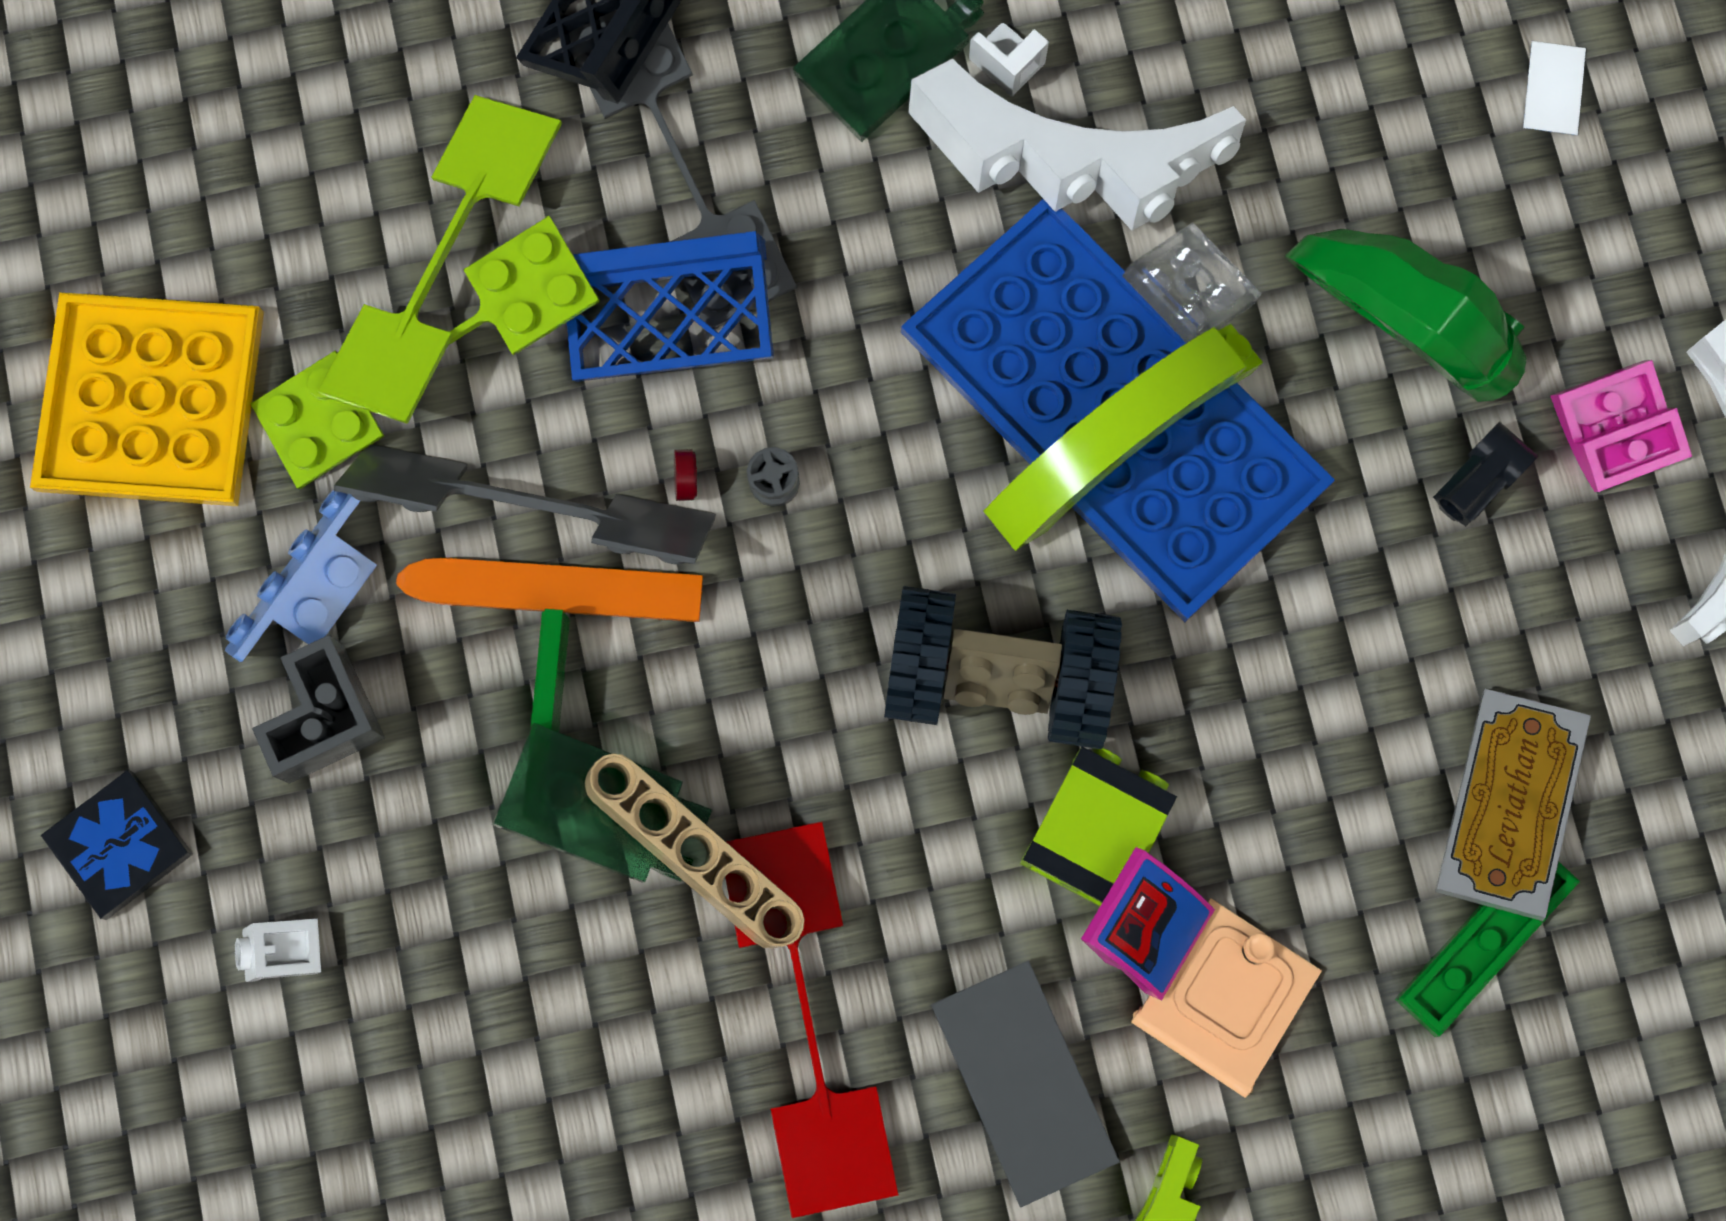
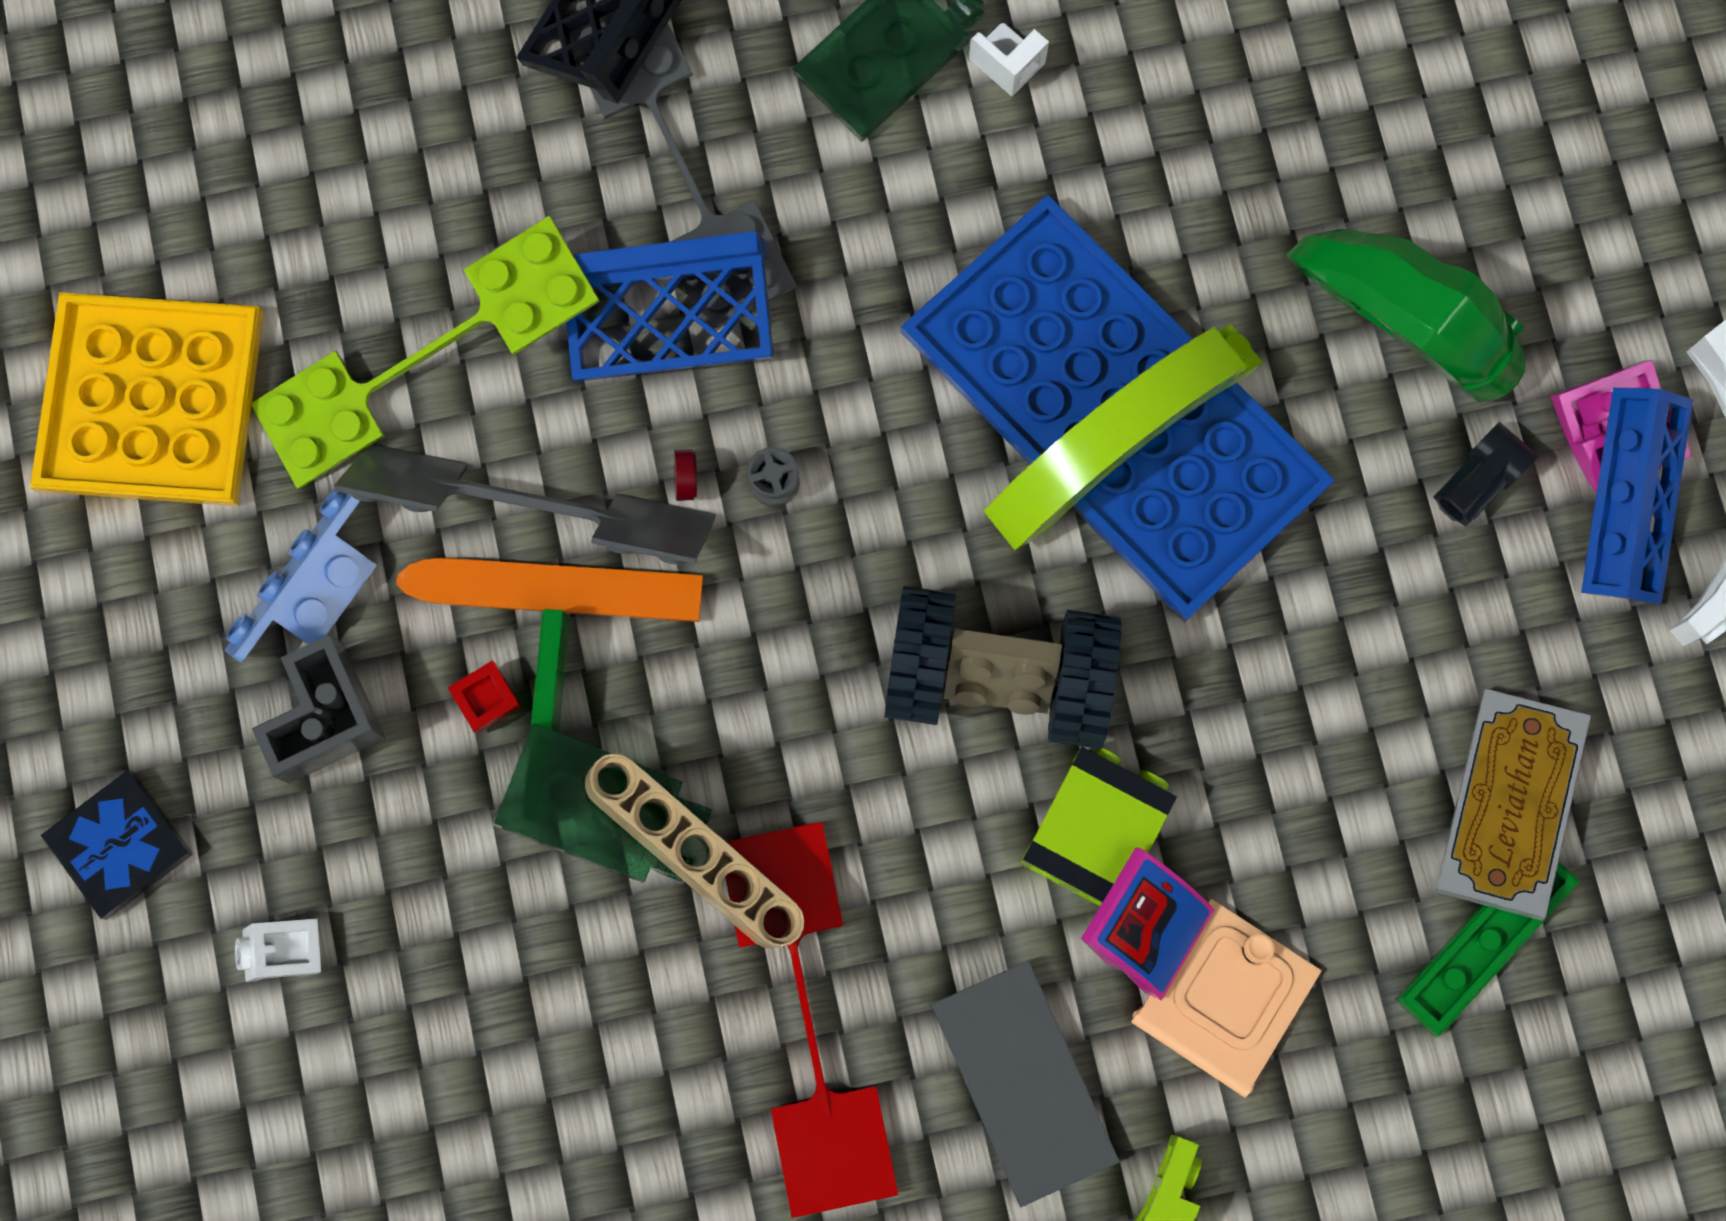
lime hinge [318,95,562,424] -> none
white arch [908,59,1246,231] -> none
clear plate [1122,222,1262,343] -> none
white sticker [1523,41,1586,135] -> none
none -> red plate [447,660,522,734]
none -> blue fence [1581,387,1693,605]

